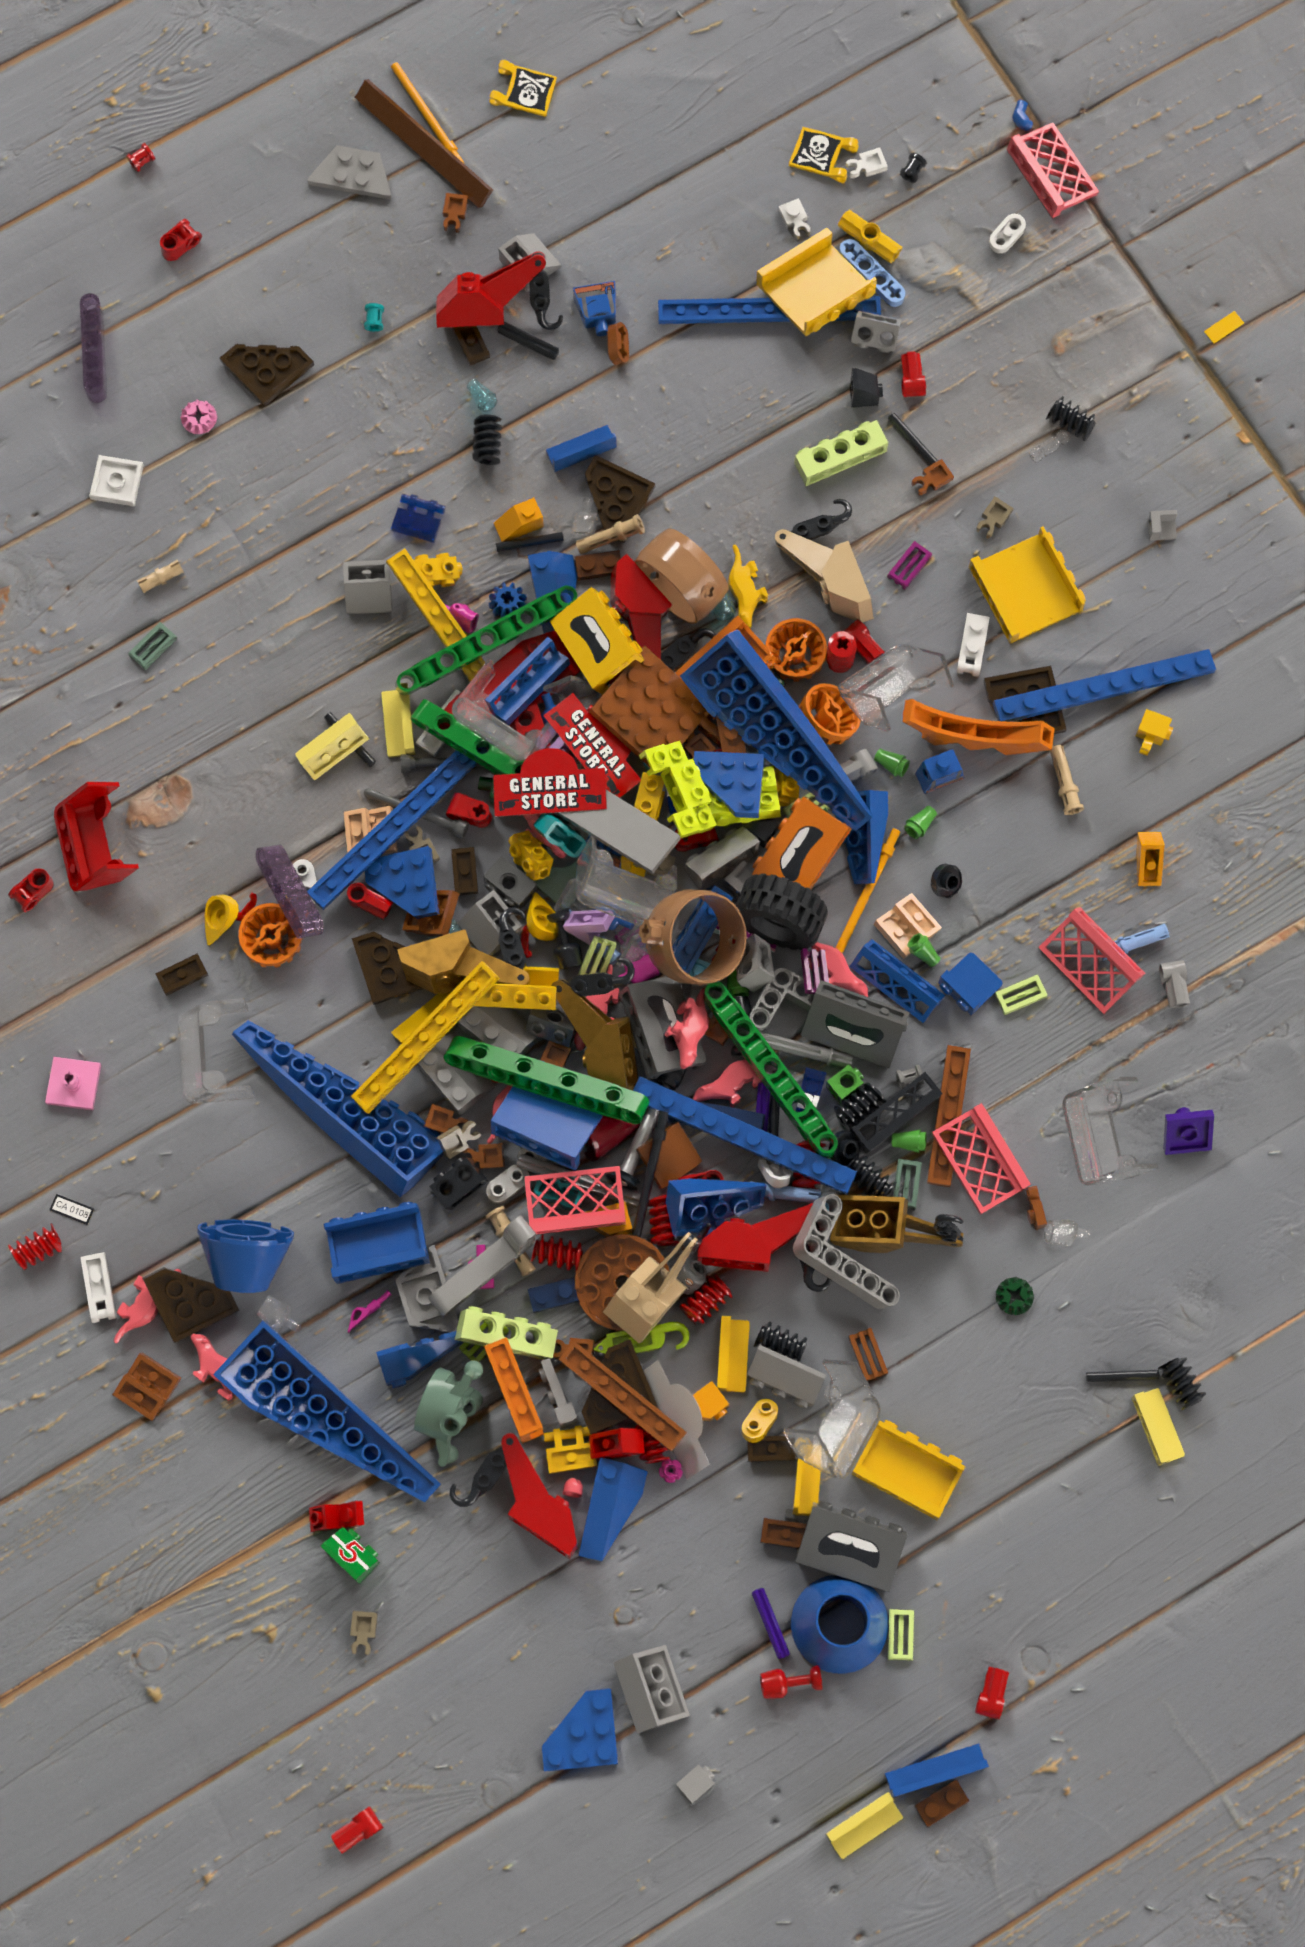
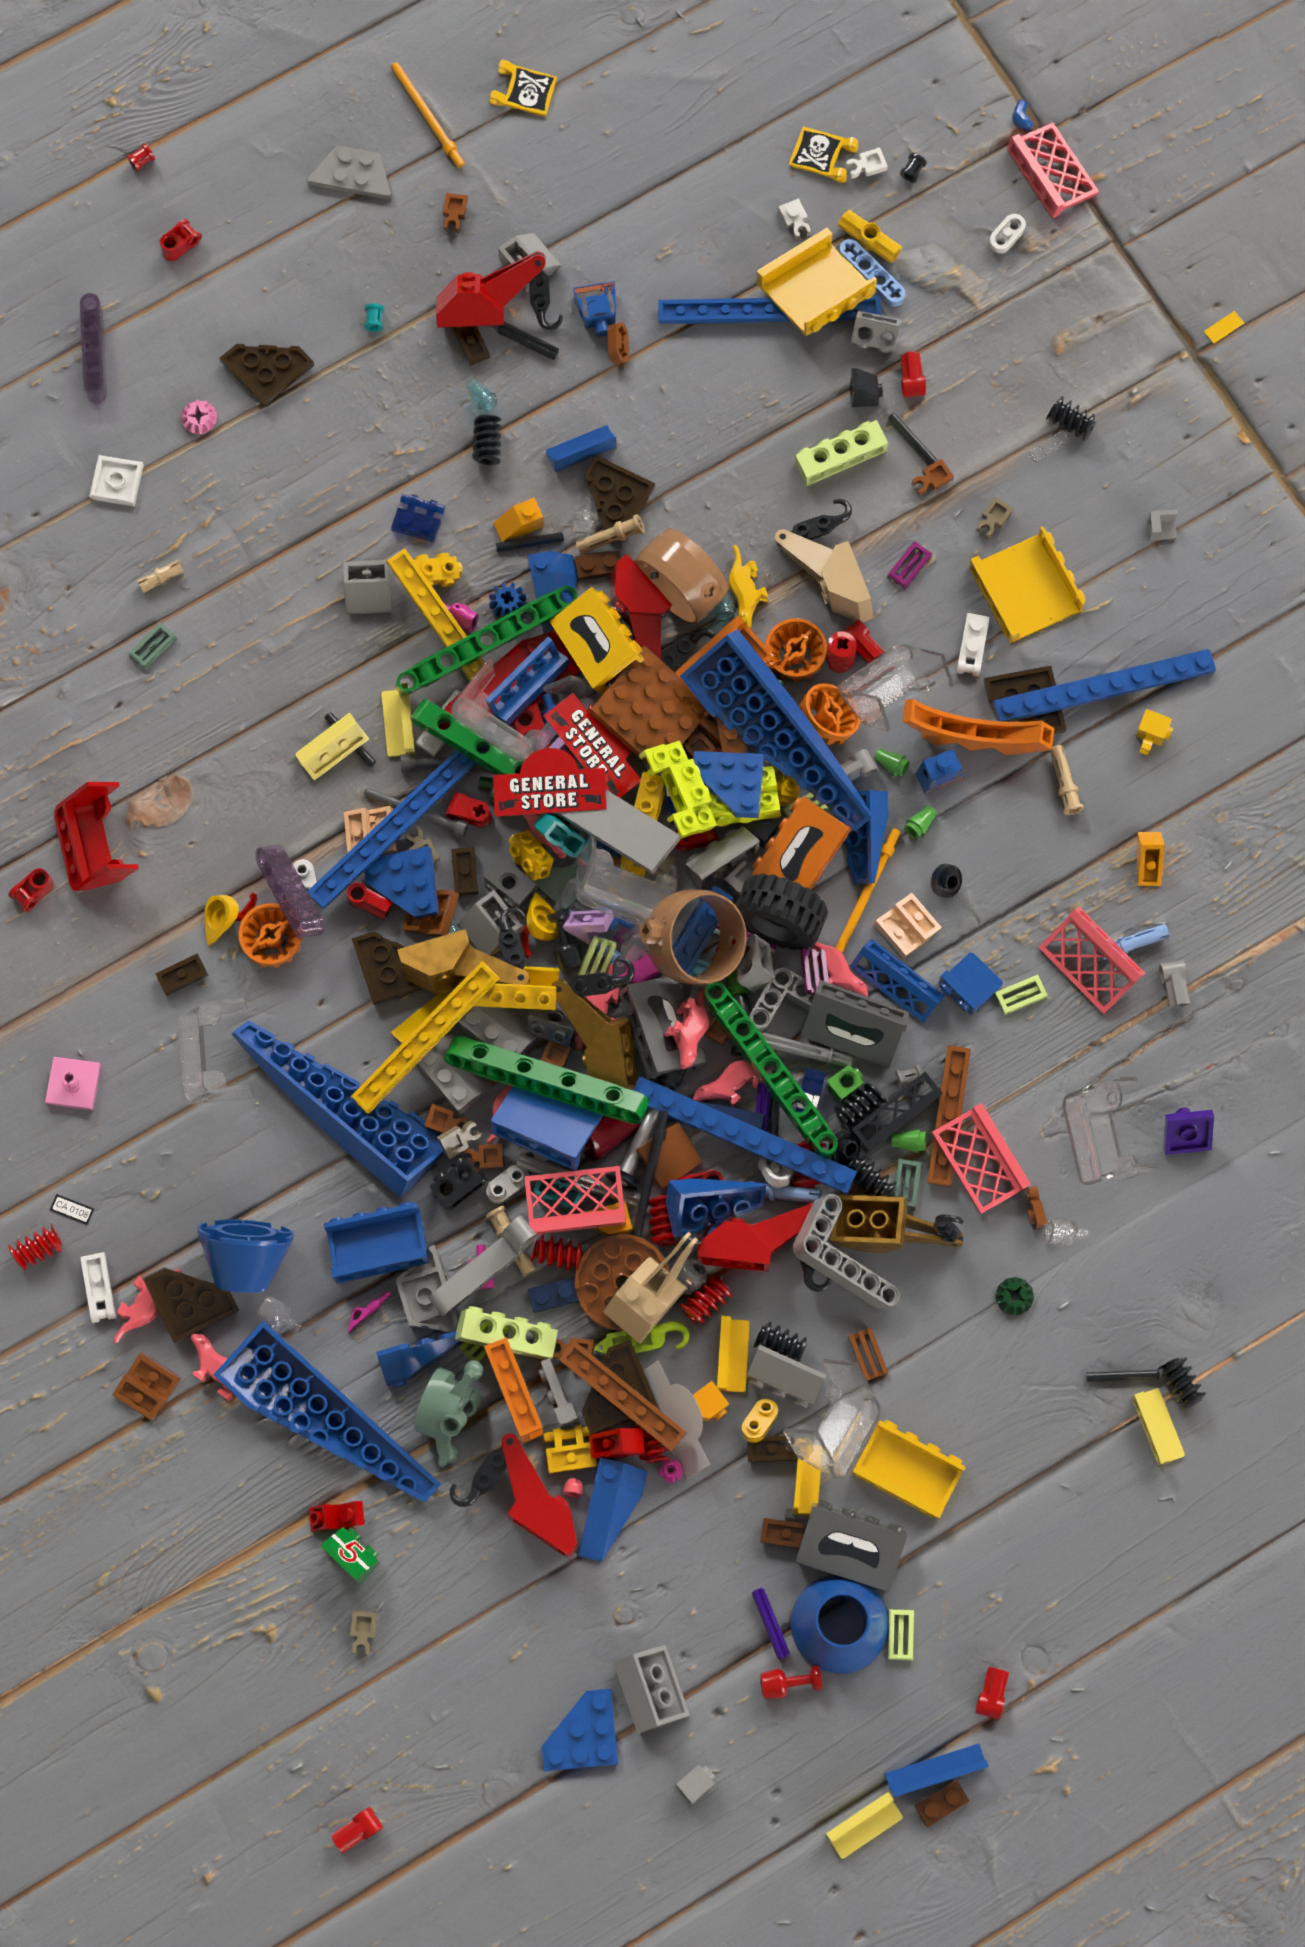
reddish brown tile [354,79,493,208] -> none
bright green cone [907,933,941,967] -> none

